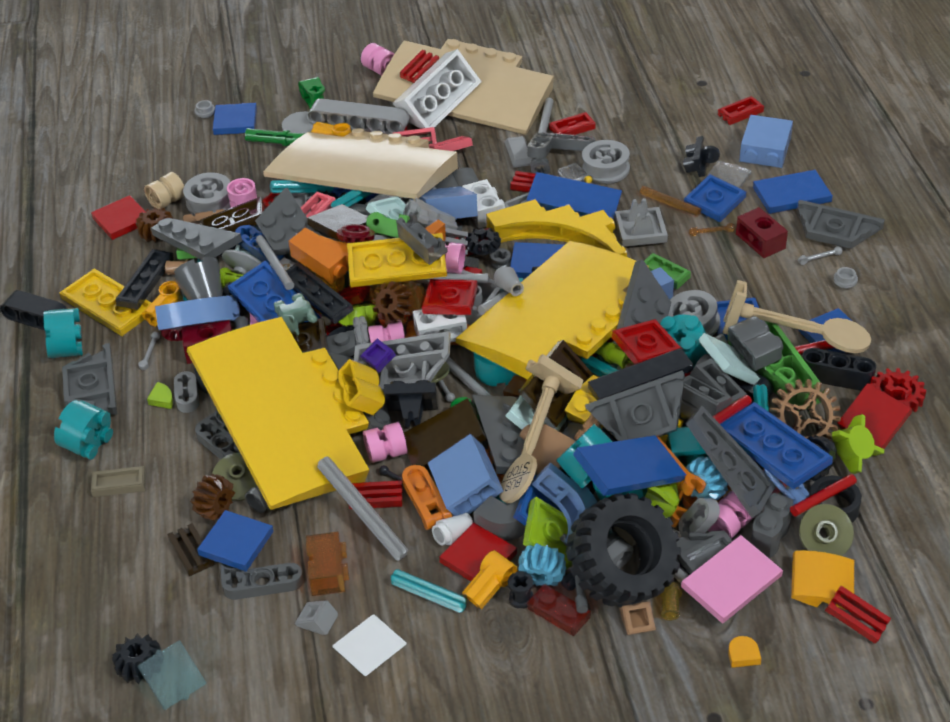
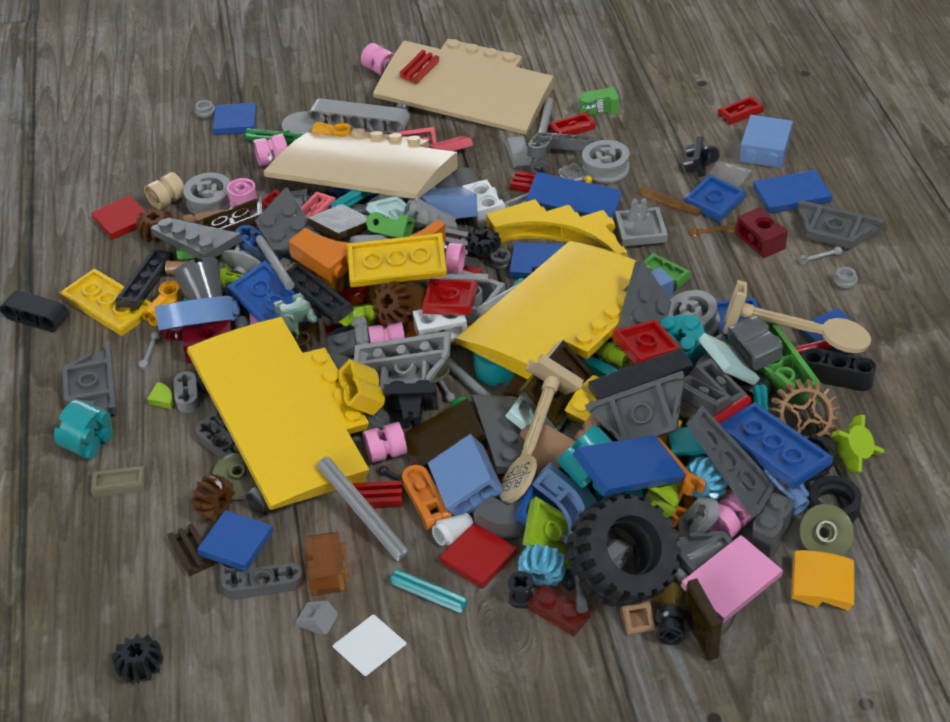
teal brick [44,308,83,358] -> none
clear light blue piece [137,640,207,711] -> none
teal axle [270,180,334,193] -> none
green piece [298,77,325,109] -> none
dark red gear [337,224,375,243] -> none
dark purple tile [360,338,396,373] -> none
white slope [393,49,482,129] -> none
dark grey hinge [396,212,448,265] -> none
light orange piece [462,550,518,609] -> none
light grey cone [494,266,524,296] -> none
light orange tile [728,636,761,668] -> none
red bar [790,474,857,517] -> none
red tile [825,586,891,644] -> none
red tile [837,383,912,449] -> none
red gear [870,368,926,412] -> none
none -> bright pink wheel [253,134,287,167]
none -> bright green leg [579,87,619,116]
none -> black wheel [656,604,685,645]
none -> dark brown tile [684,578,722,661]

